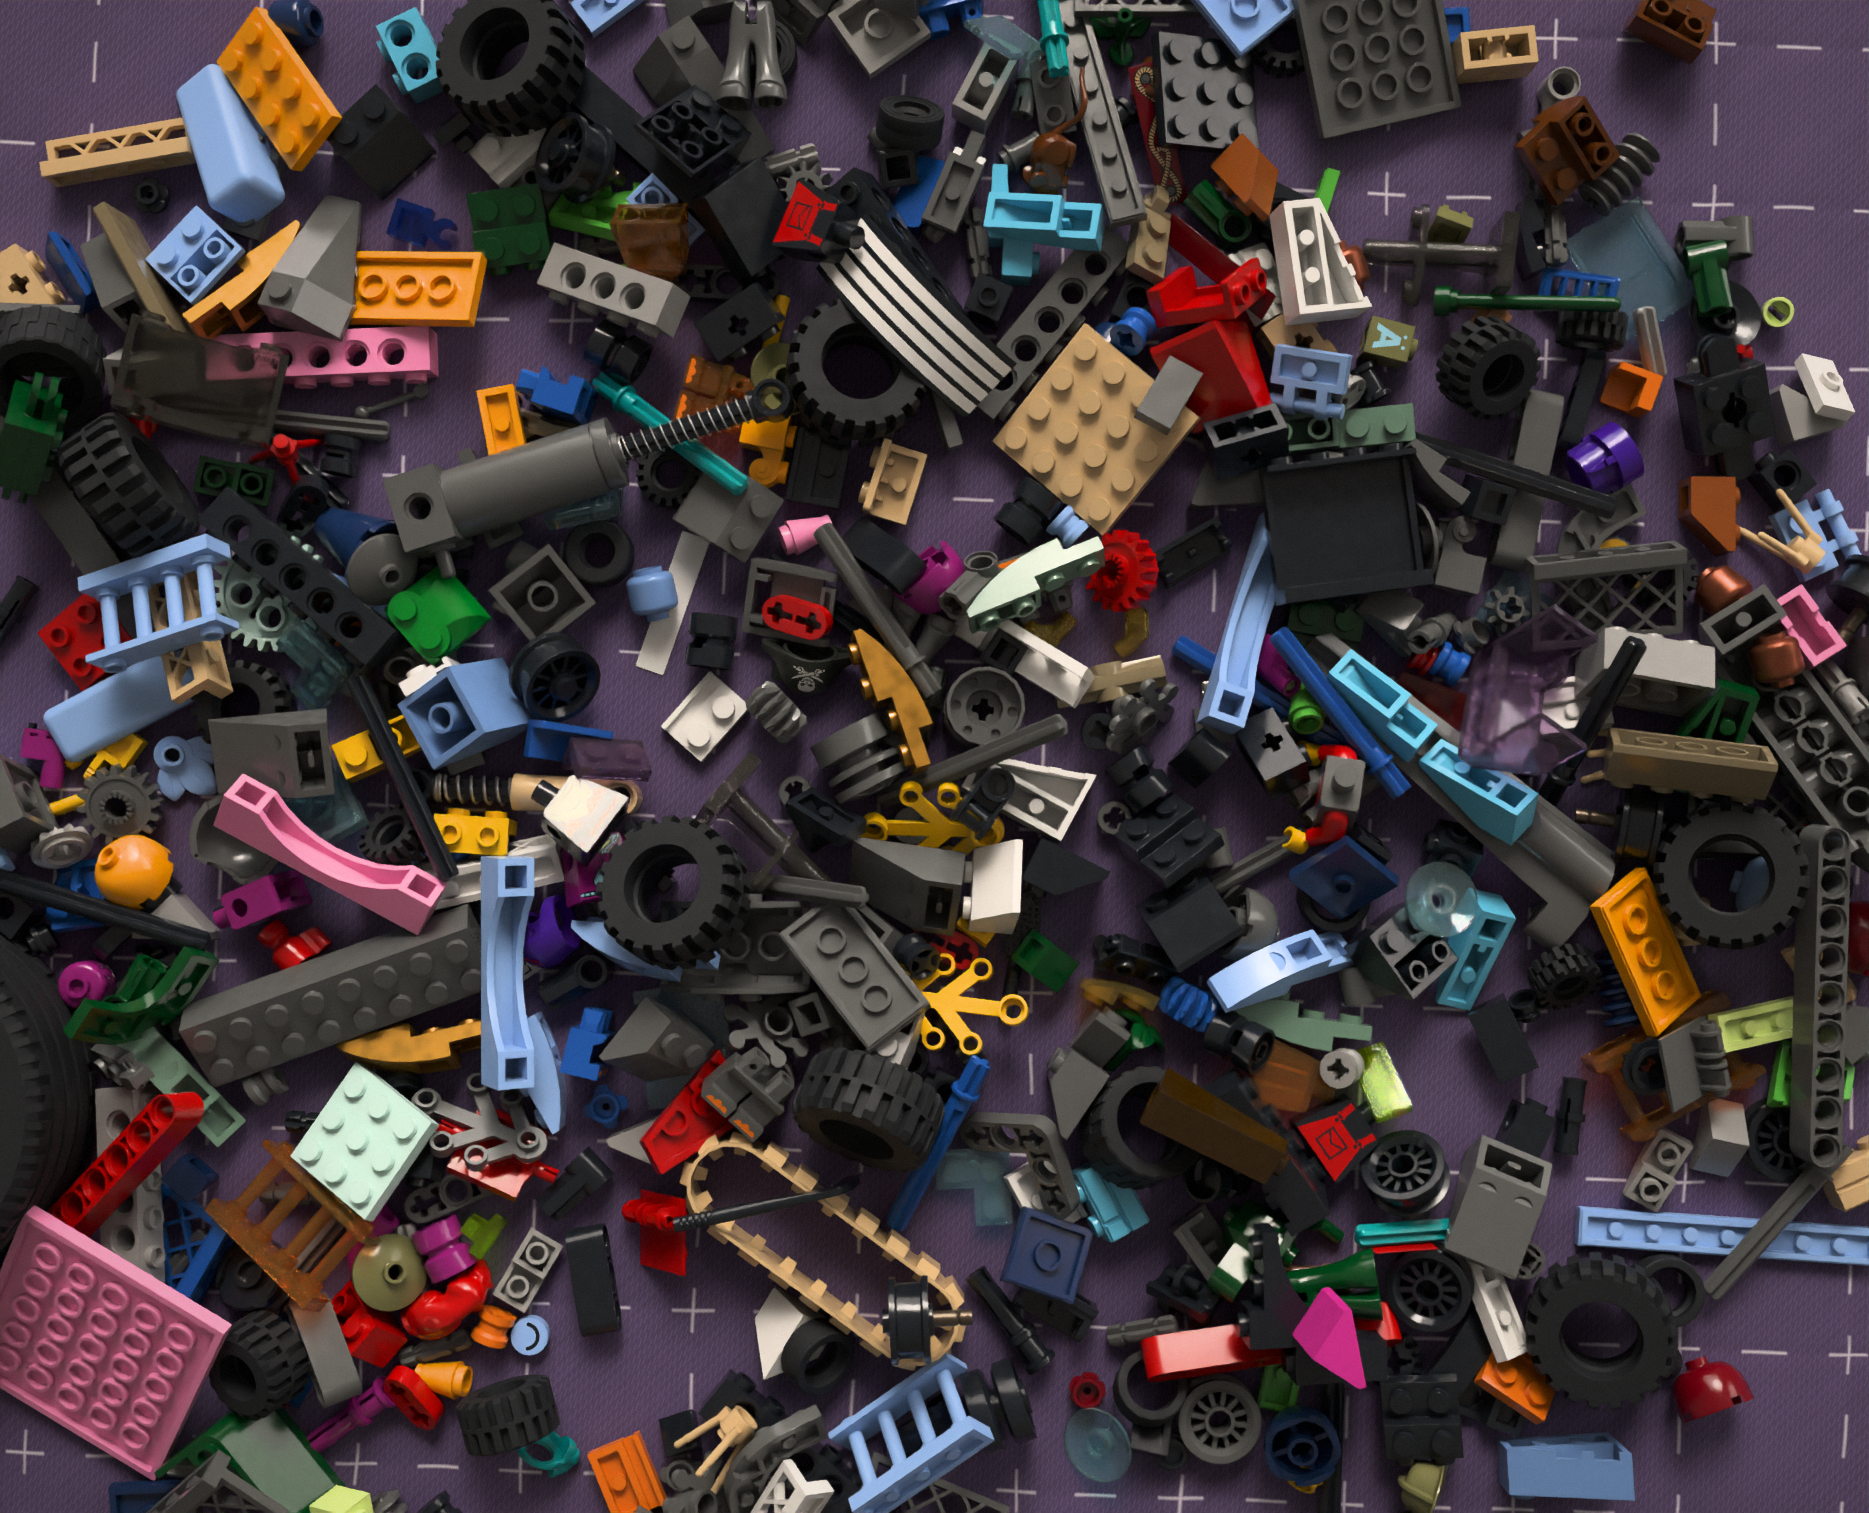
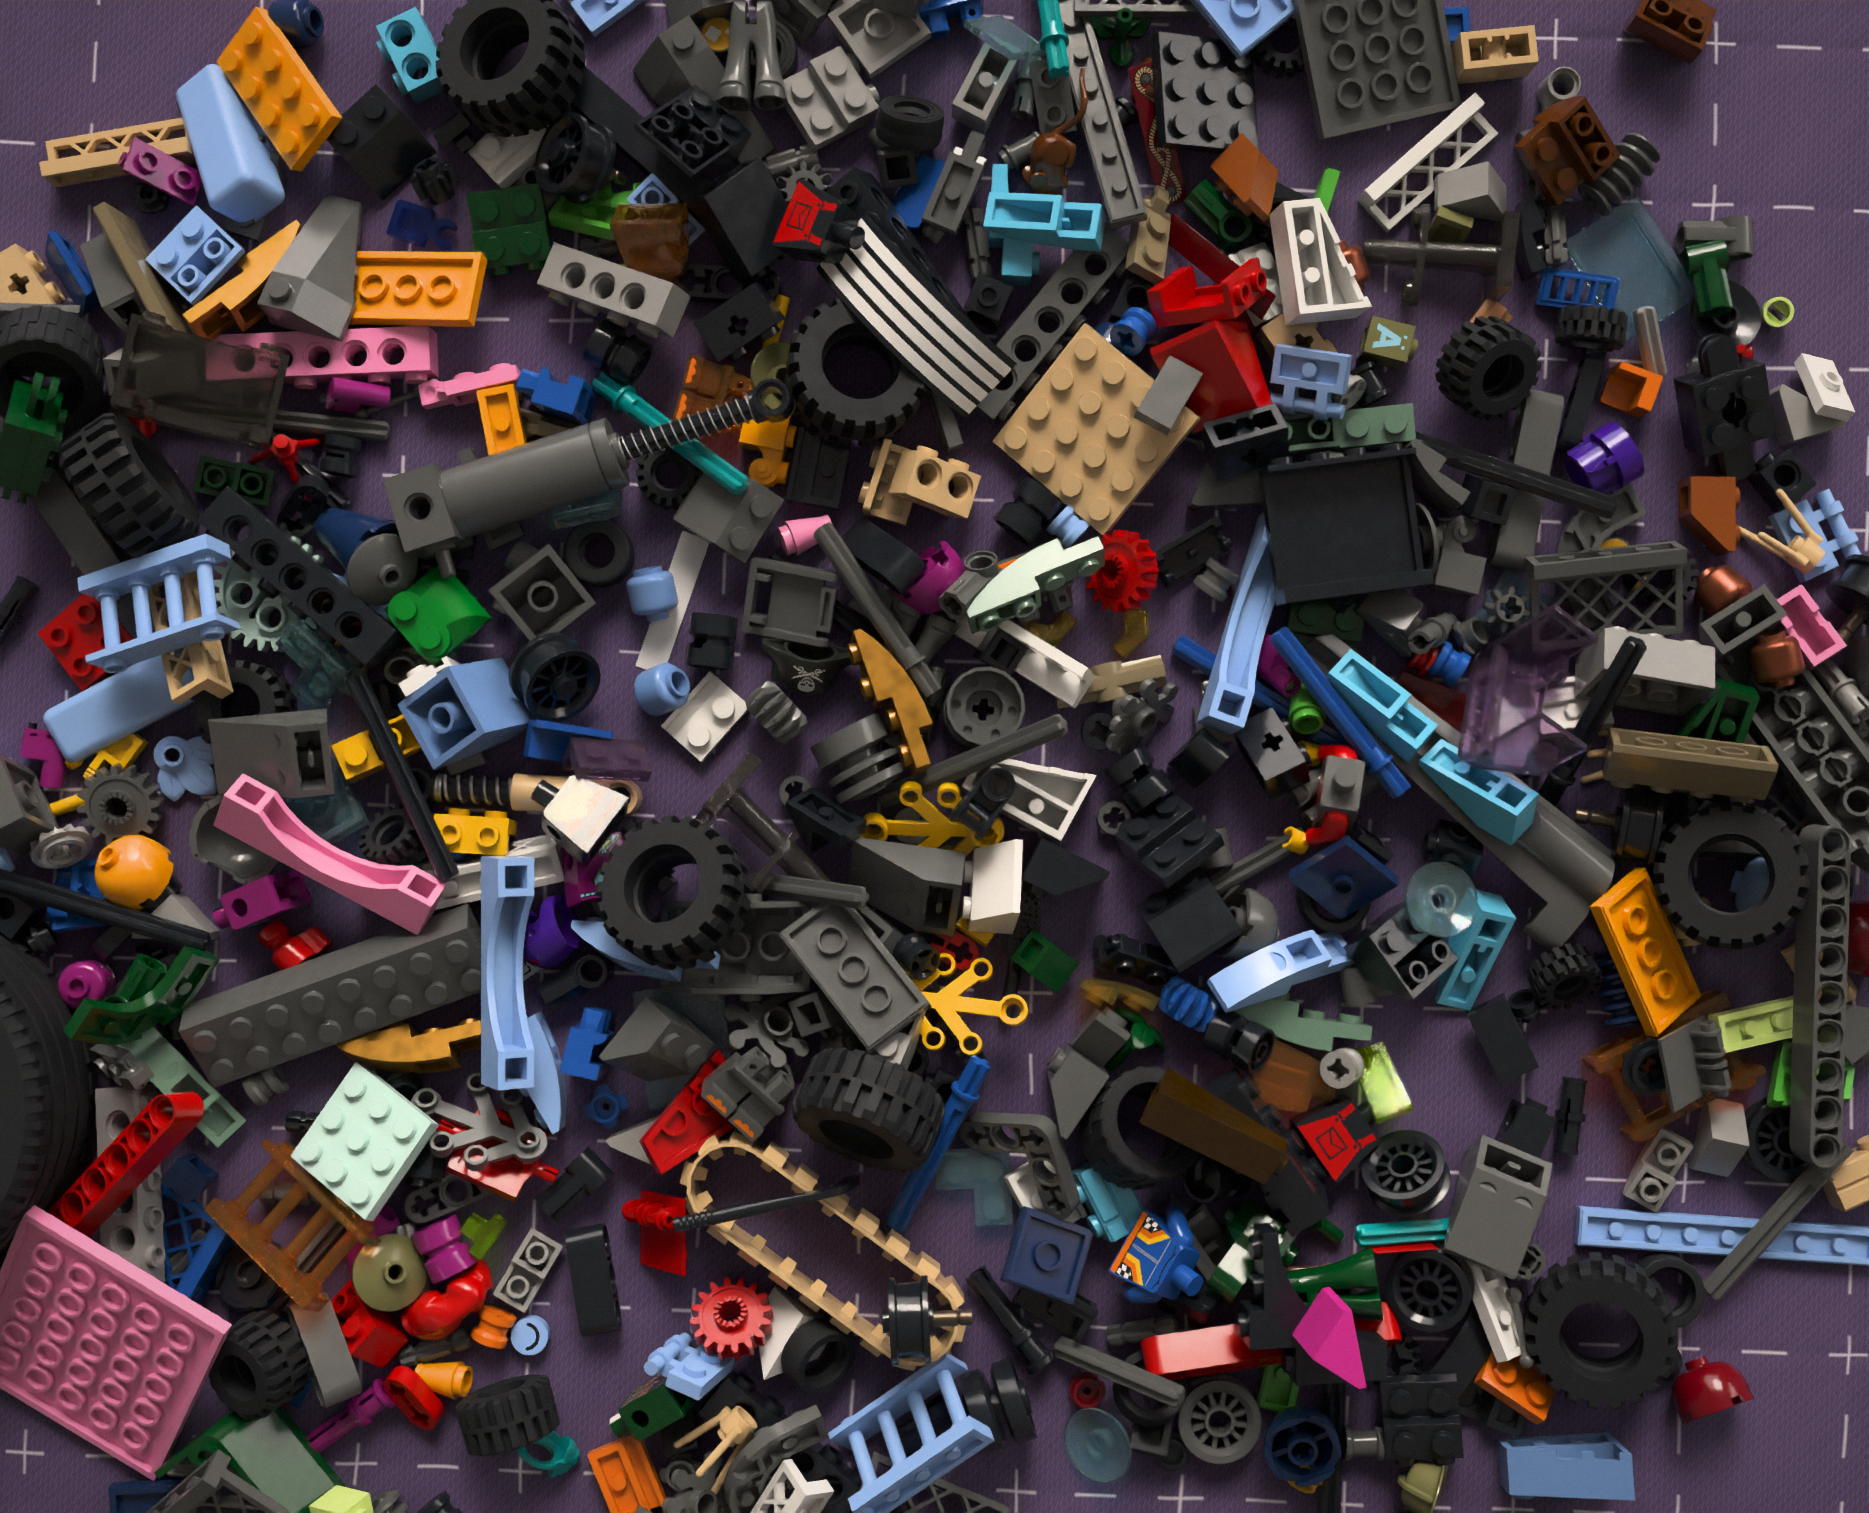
red beam [762,594,833,640] -> none
dark green piece [1434,286,1621,317] -> none
none -> magenta hinge [118,137,202,206]
none -> magenta piece [319,377,390,414]
none -> black gear [410,157,460,205]
none -> bright pink hinge [418,363,521,410]
none -> dark green torso [610,1374,696,1441]
none -> medium blue head [634,663,690,716]
none -> light blue plate [644,1333,735,1401]
none -> red gear [690,1277,774,1361]
none -> pearl gold tile [700,16,730,57]
none -> light grey plate [784,46,880,152]
none -> tan brick [888,446,981,518]
none -> dark grey axle [1053,1336,1185,1408]
none -> blue torso [1108,1193,1203,1304]
none -> dark grey wheel [1193,557,1240,602]
none -> dark grey bush [1343,1425,1385,1462]
none -> white fence [1358,92,1498,233]
none -> light grey slope [1434,161,1507,222]
none -> dark grey hinge [1505,1287,1535,1369]

